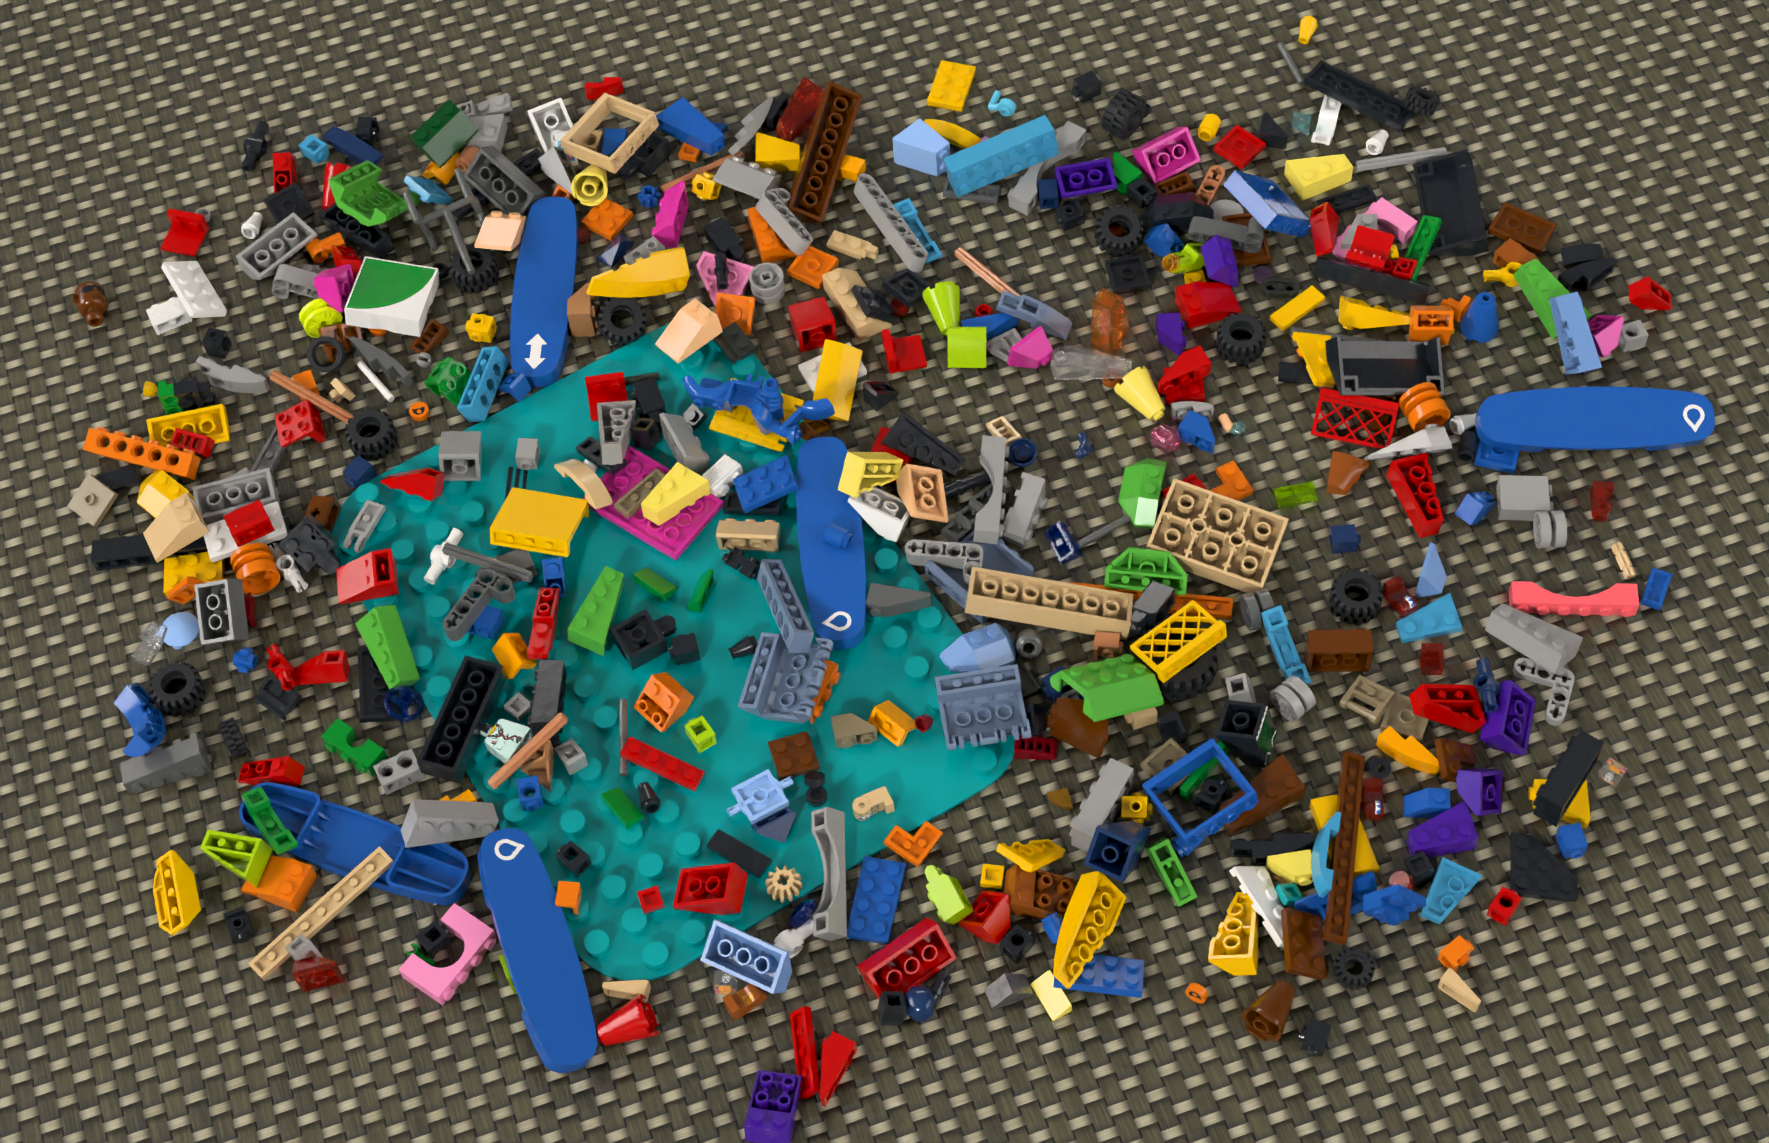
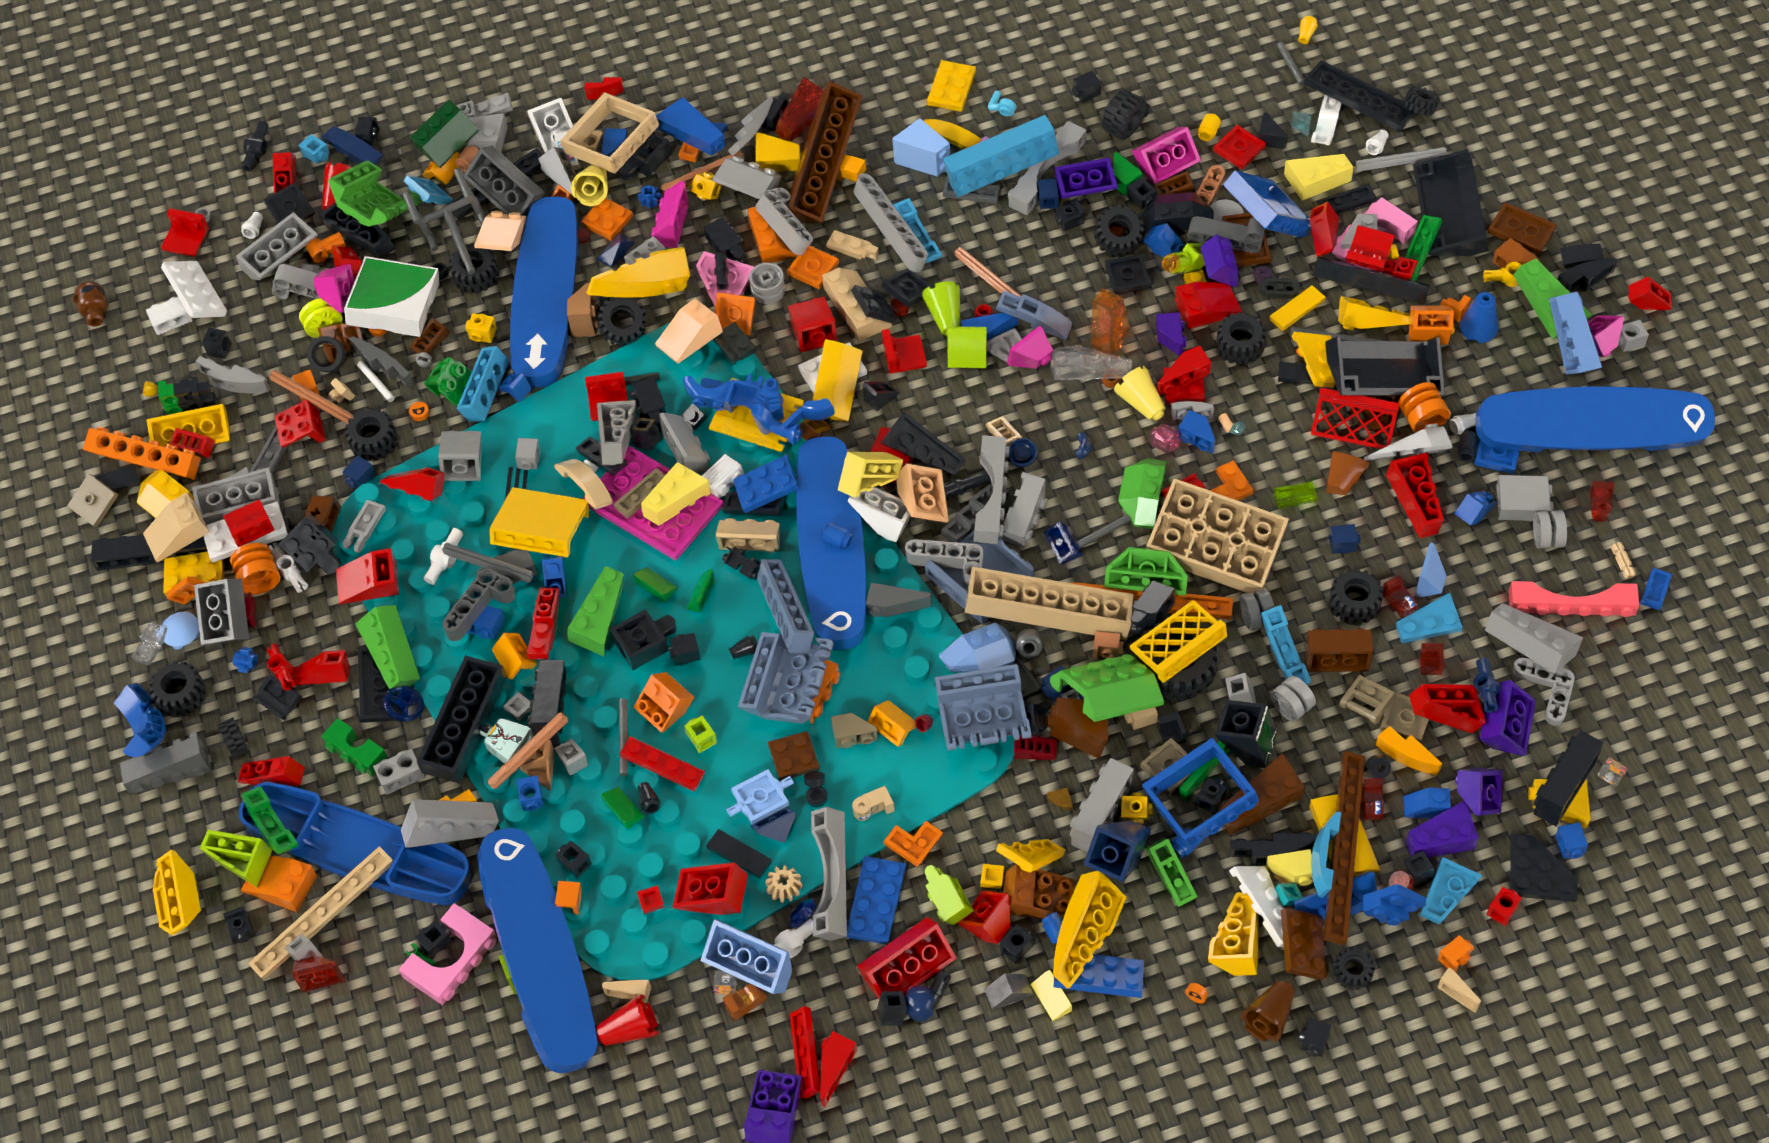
reddish brown plate [1435,738,1476,782] -> none

